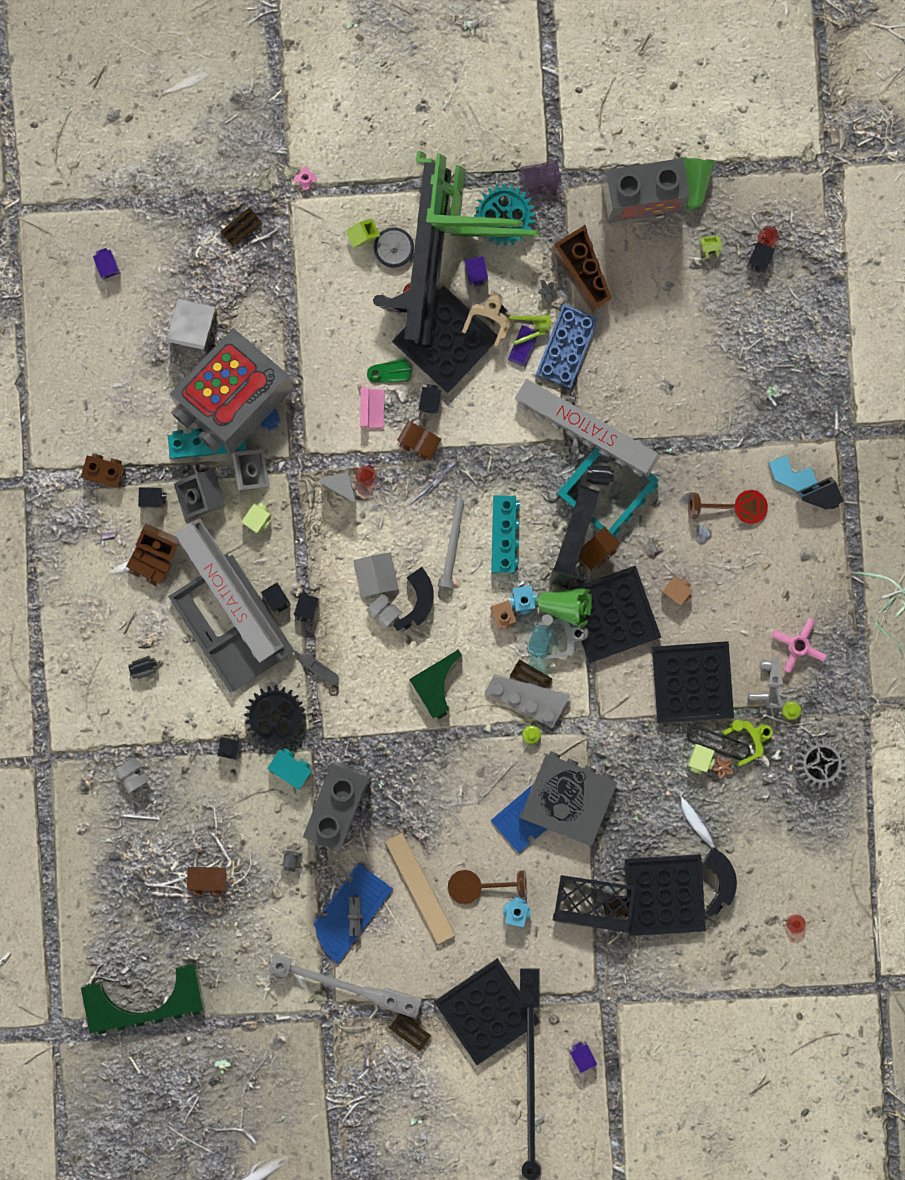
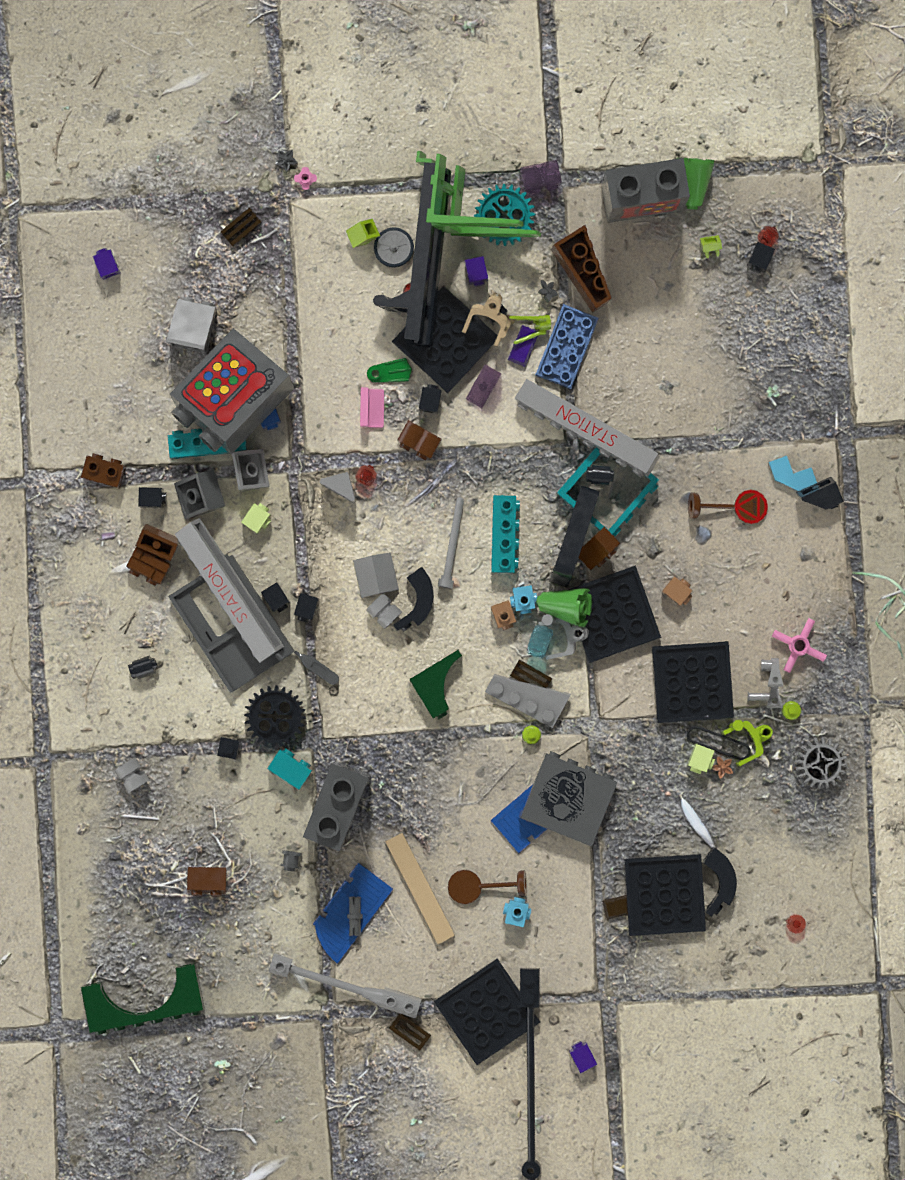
black fence [553,875,637,933] -> none
none -> dark grey plant [275,150,298,172]
none -> clear purple slope [466,364,502,409]

